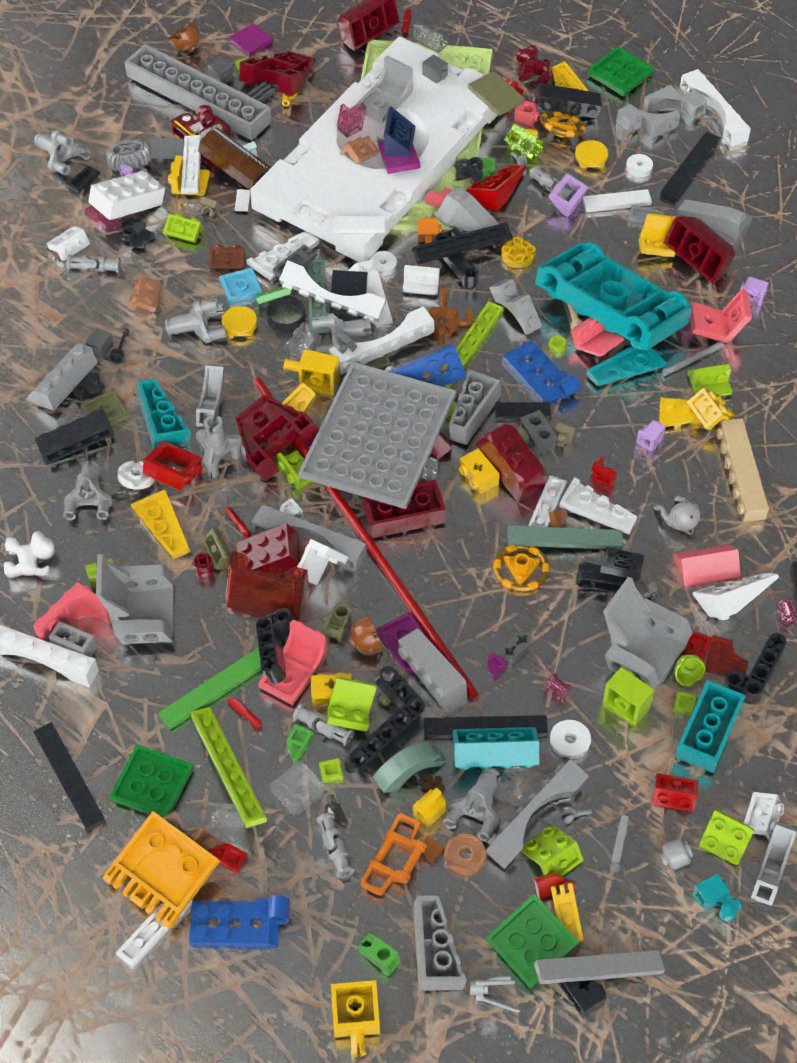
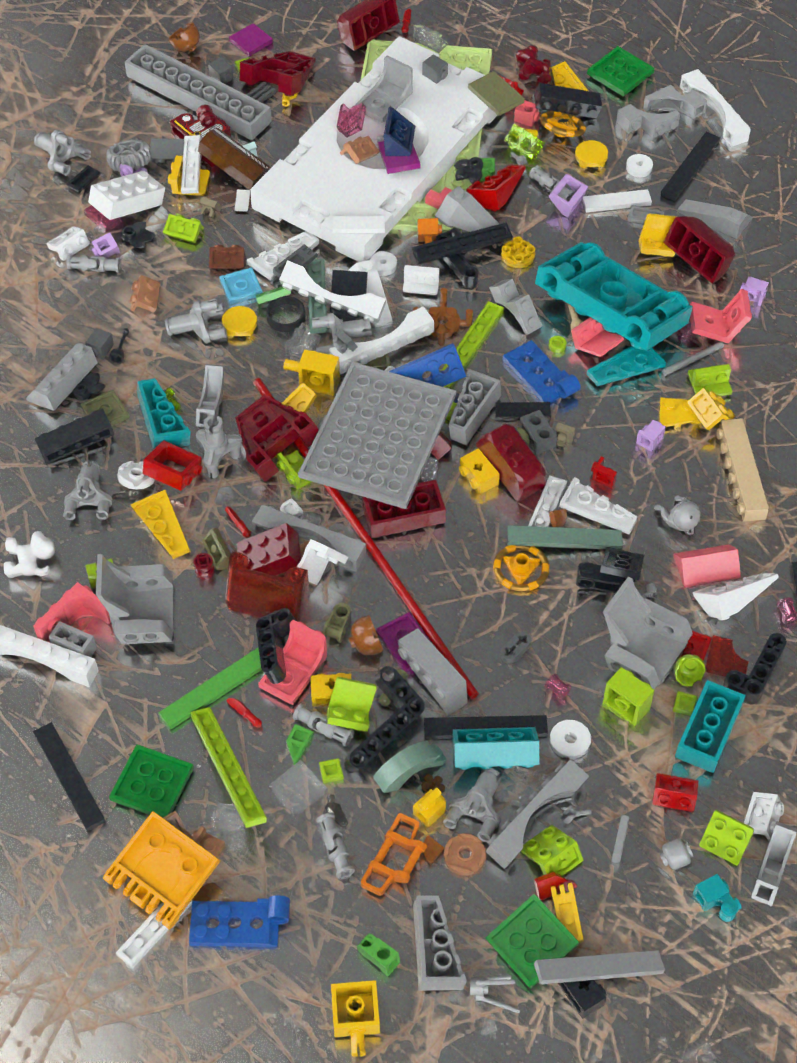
red tile [206,843,247,874] -> none
magenta tile [487,652,508,679] -> none
none -> lavender brick [91,232,120,258]
none -> clear neon green arm [164,387,182,412]

